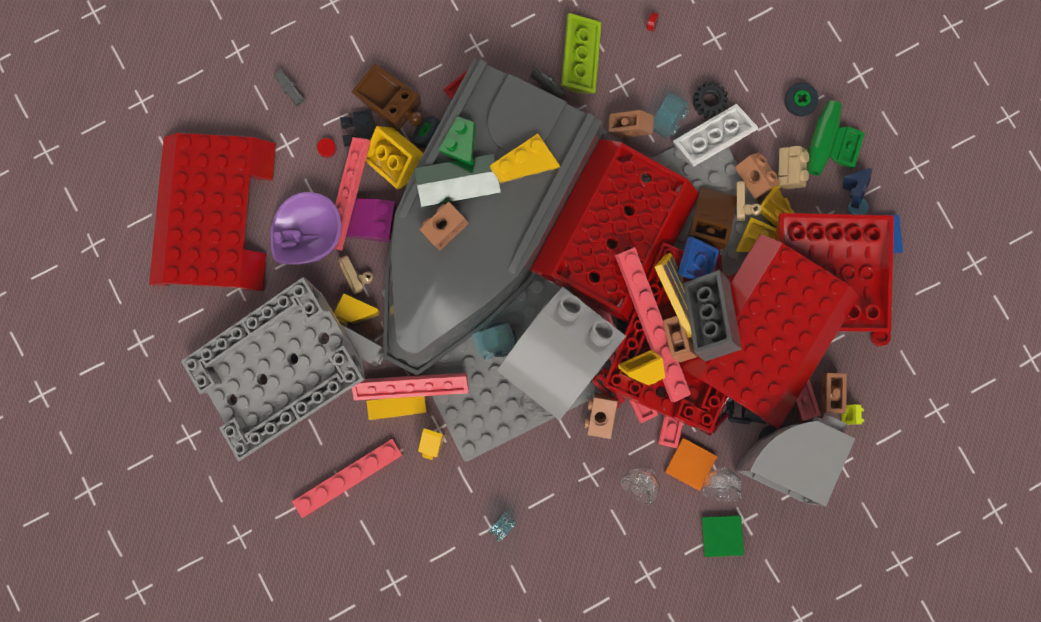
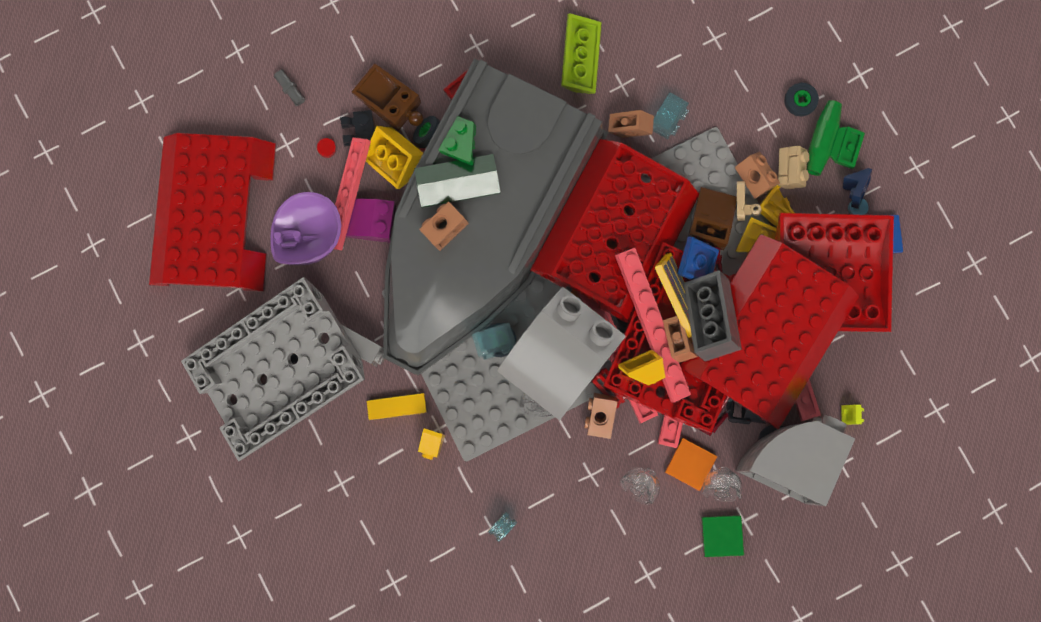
coral plate [292,439,403,518] -> none
yellow slope [334,293,380,325] -> none
tan piece [338,255,373,295] -> none
coral plate [352,373,469,400] -> none
yellow wing [489,134,560,183] -> none
dark grey pin [530,67,567,99] -> none
red tile [646,12,659,32] -> none
white slope [673,104,758,167] -> none
black tyre [693,81,728,118] -> none
nougat brick [821,373,847,414] -> none
red tile [870,332,891,347] -> none

